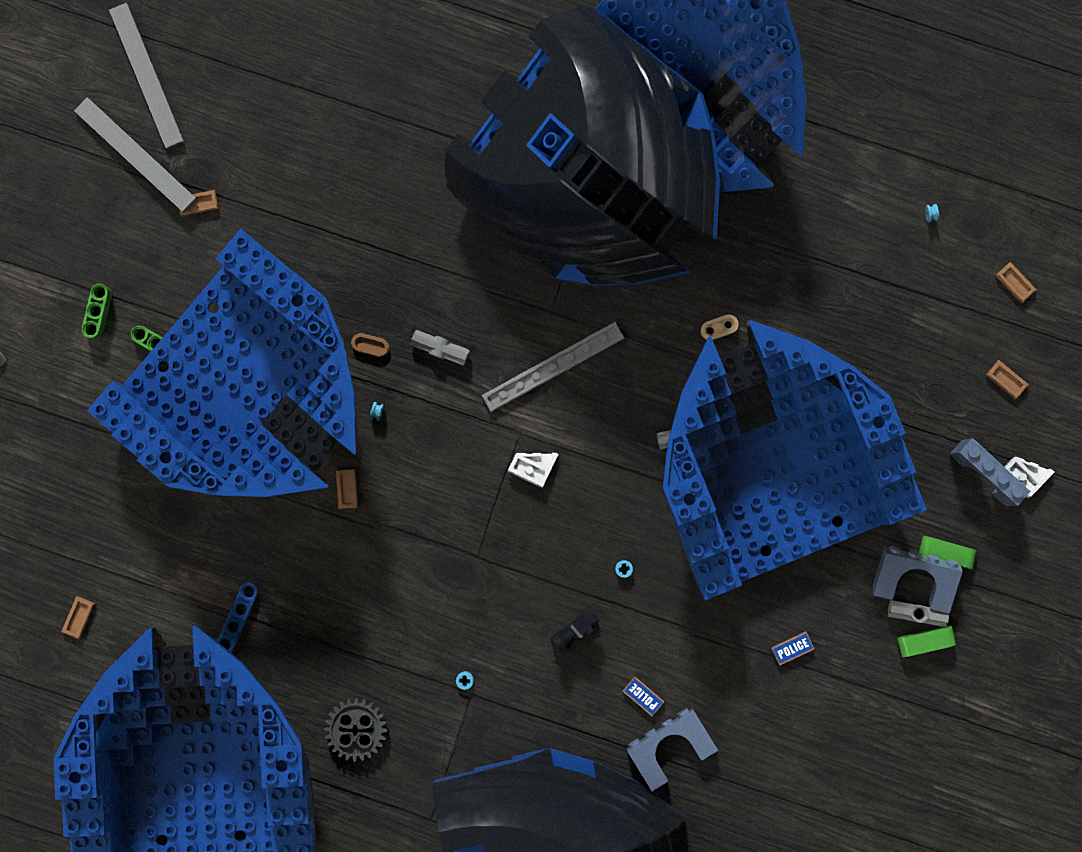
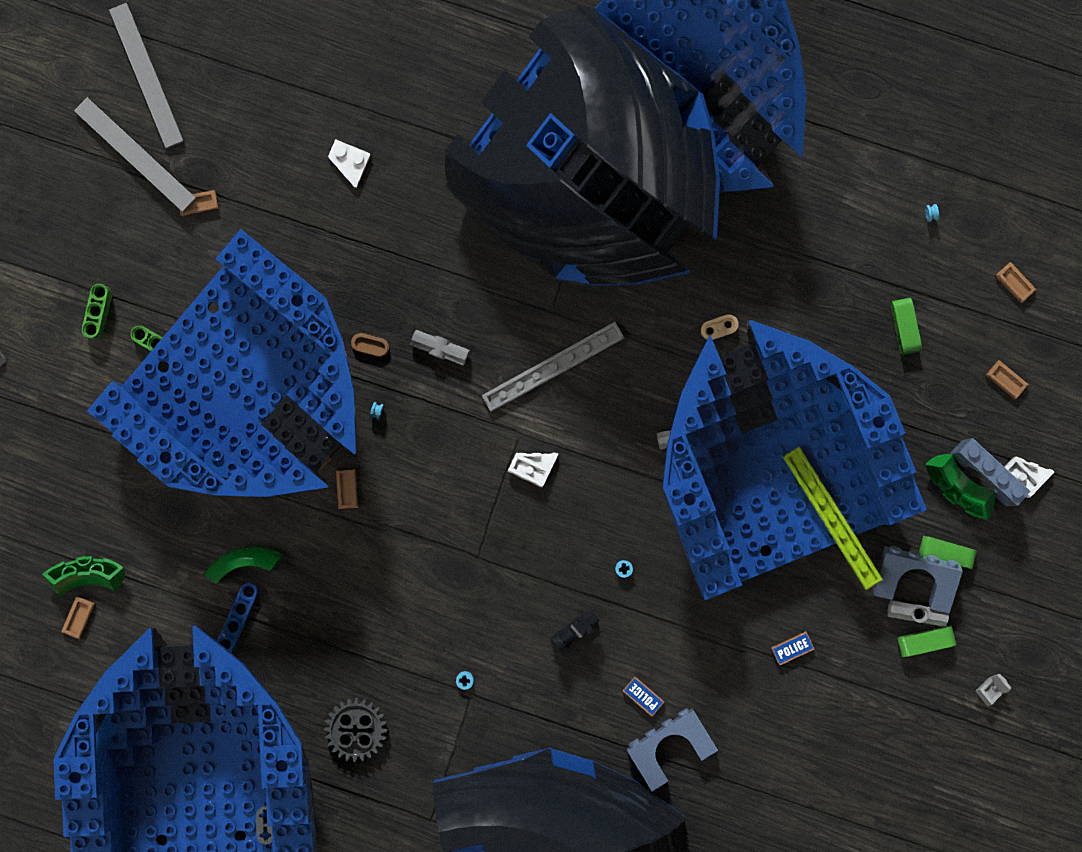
none -> green brick [42,556,125,597]
none -> green brick [204,546,283,584]
none -> dark grey beam [256,805,272,845]
none -> white wing [328,139,371,188]
none -> lime tile [782,446,883,590]
none -> bright green beam [890,298,922,355]
none -> green brick [925,454,995,520]
none -> light grey bracket [976,674,1011,706]

